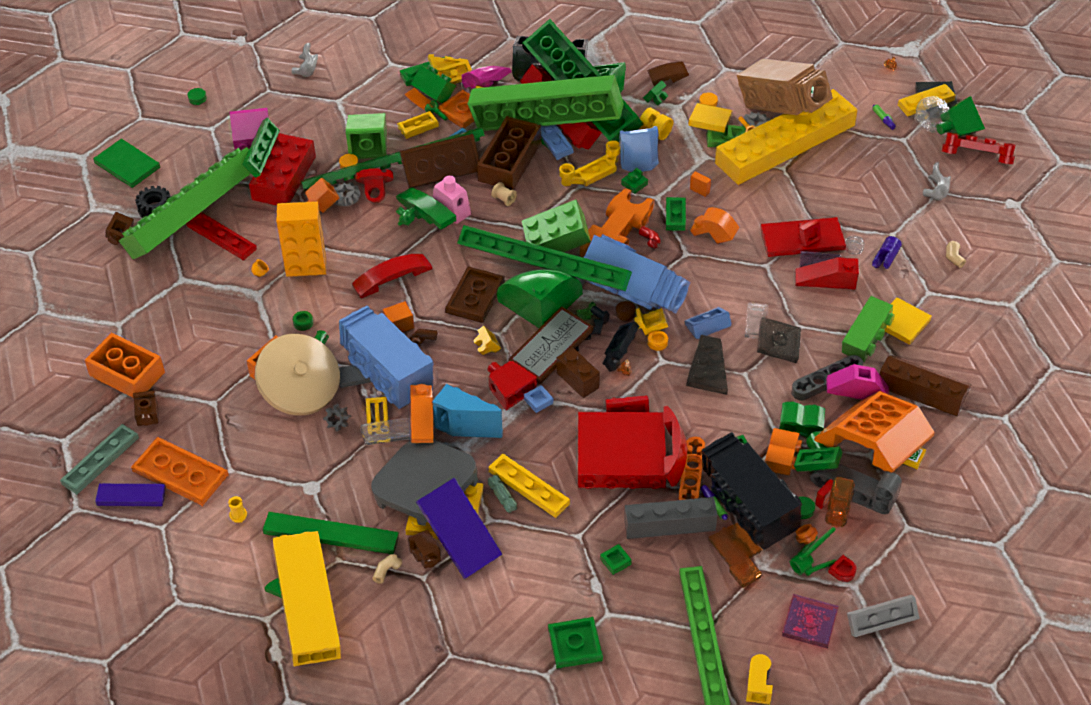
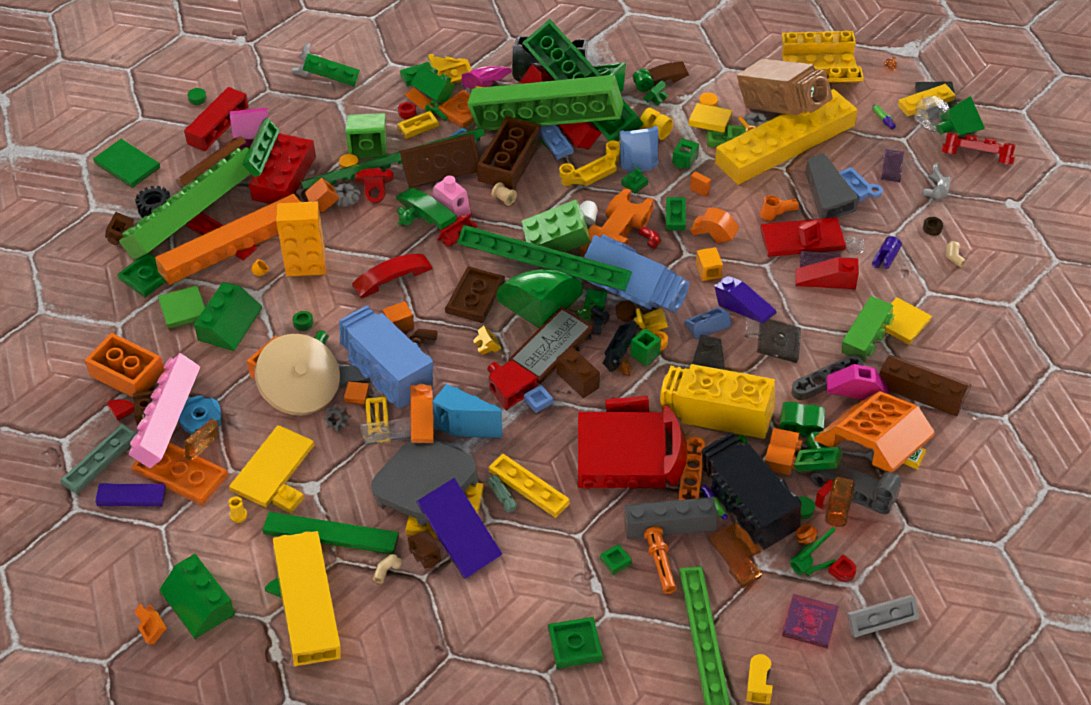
none -> red tile [106,399,134,420]
none -> green tile [117,253,166,298]
none -> bright pink brick [128,353,200,468]
none -> orange plate [134,604,167,645]
none -> orange brick [155,194,301,285]
none -> bright green tile [158,285,205,329]
none -> green slope [159,554,235,639]
none -> dark orange tile [175,136,246,186]
none -> dark azure plate [179,396,222,437]
none -> red brick [184,87,249,152]
none -> clear orange tile [185,419,218,460]
none -> green slope [194,282,262,351]
none -> yellow tile [229,425,315,508]
none -> yellow tile [272,484,304,514]
none -> green plate [303,53,360,87]
none -> orange tile [344,381,369,404]
none -> red tile [398,102,417,119]
none -> red hinge [437,213,478,246]
none -> white brick [580,201,598,230]
none -> green plate [584,289,607,311]
none -> green brick [631,328,661,366]
none -> green wheel [633,69,654,92]
none -> orange pin [643,526,677,594]
none -> yellow piece [660,364,775,439]
none -> green brick [672,138,699,169]
none -> light orange brick [696,247,723,281]
none -> dark purple slope [714,276,777,324]
none -> orange pin [759,195,799,221]
none -> yellow slope [781,31,864,84]
none -> dark grey slope [805,153,859,219]
none -> medium blue hinge [839,167,883,202]
none -> clear purple tile [881,149,904,182]
none -> dark brown tile [923,217,943,236]

